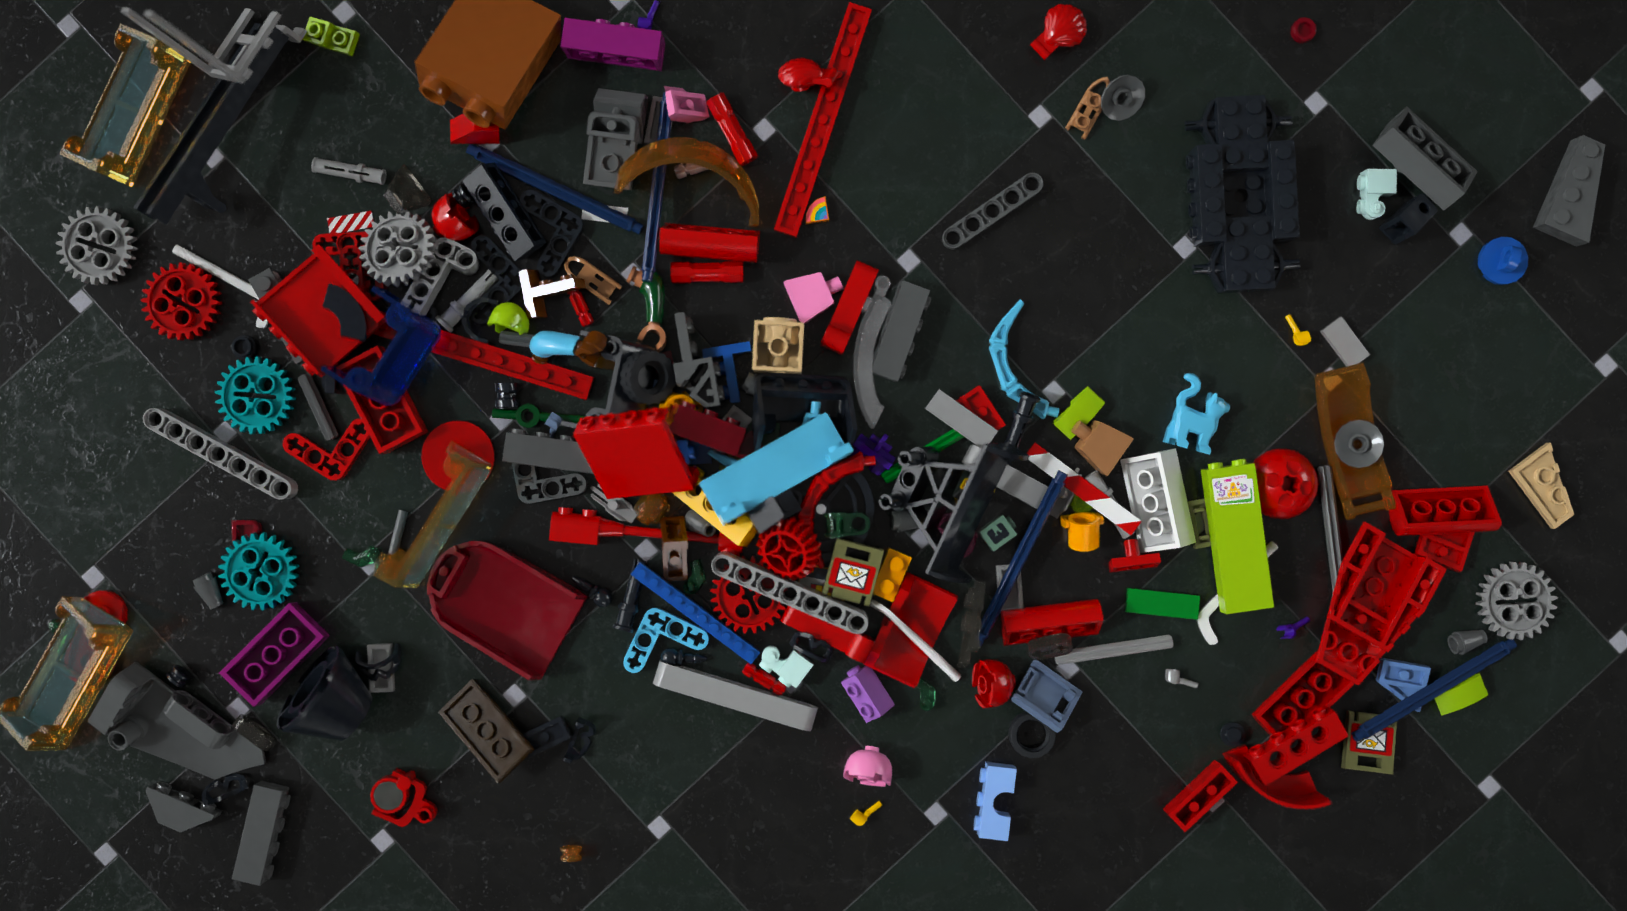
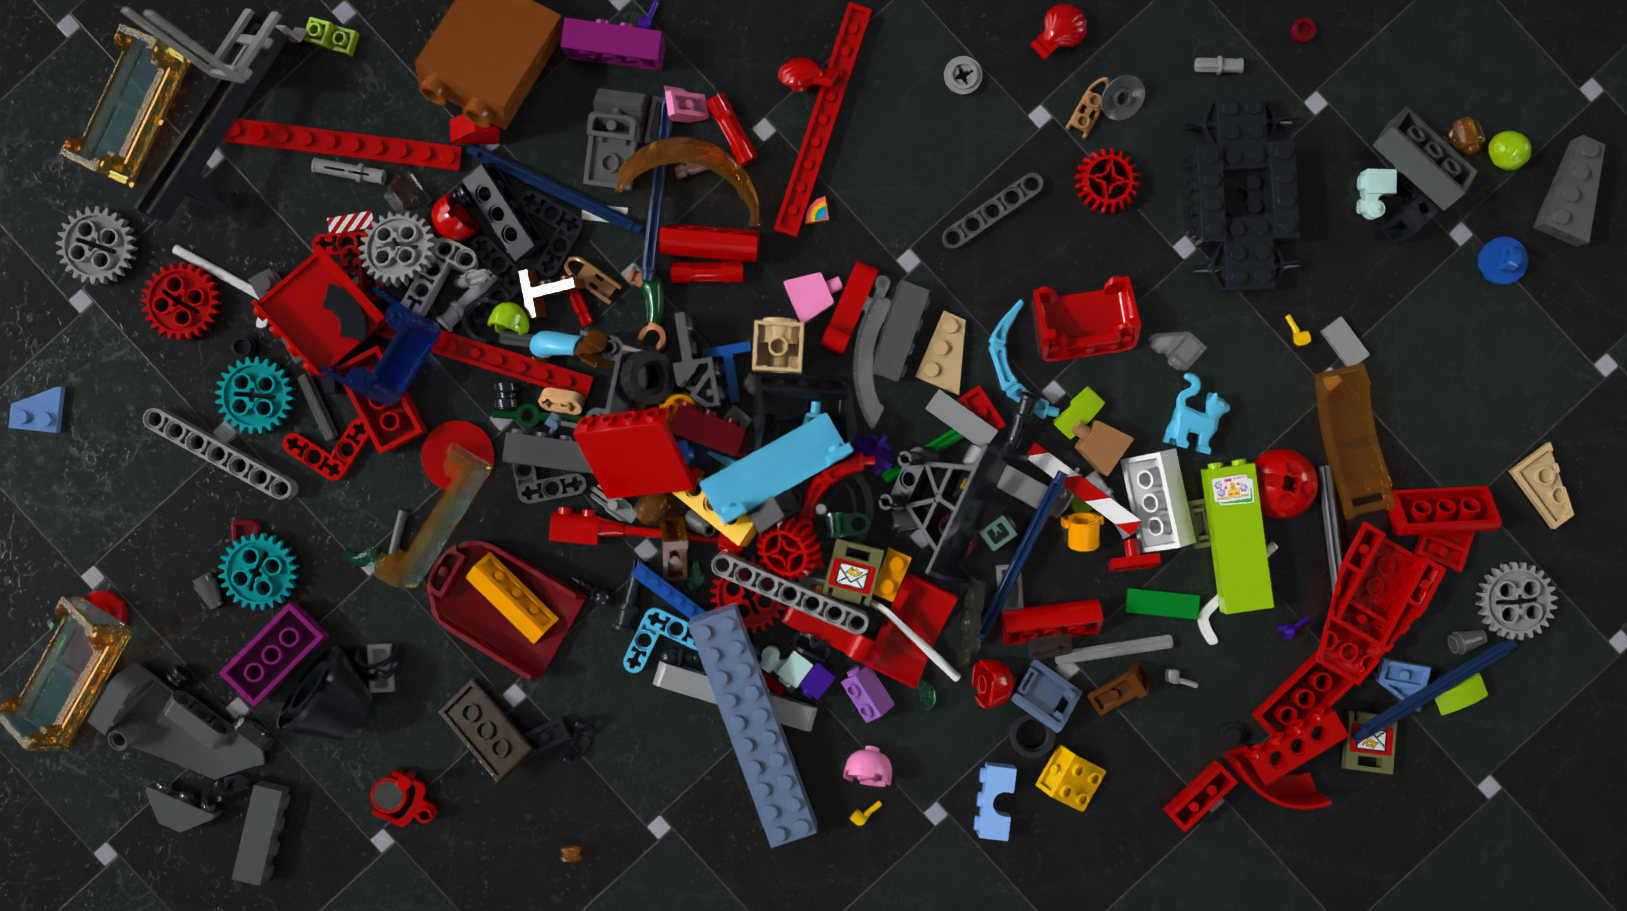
dark grey dish [1334,420,1384,468] -> none
none -> medium blue wing [9,387,65,433]
none -> red plate [222,118,464,172]
none -> light grey axle [454,269,490,289]
none -> light orange panel [466,552,559,644]
none -> light nougat beam [538,388,586,415]
none -> sand blue brick [688,602,817,848]
none -> dark purple brick [799,660,836,700]
none -> tan wing [915,311,966,396]
none -> light grey gear [944,56,982,95]
none -> red windscreen [1033,276,1141,362]
none -> yellow bracket [1035,744,1106,812]
none -> red gear [1075,148,1140,214]
none -> reddish brown bracket [1087,660,1152,716]
none -> clear slope [1148,332,1207,370]
none -> light grey axle [1194,56,1244,75]
none -> clear orange head [1448,117,1486,155]
none -> lime hair [1488,131,1532,171]

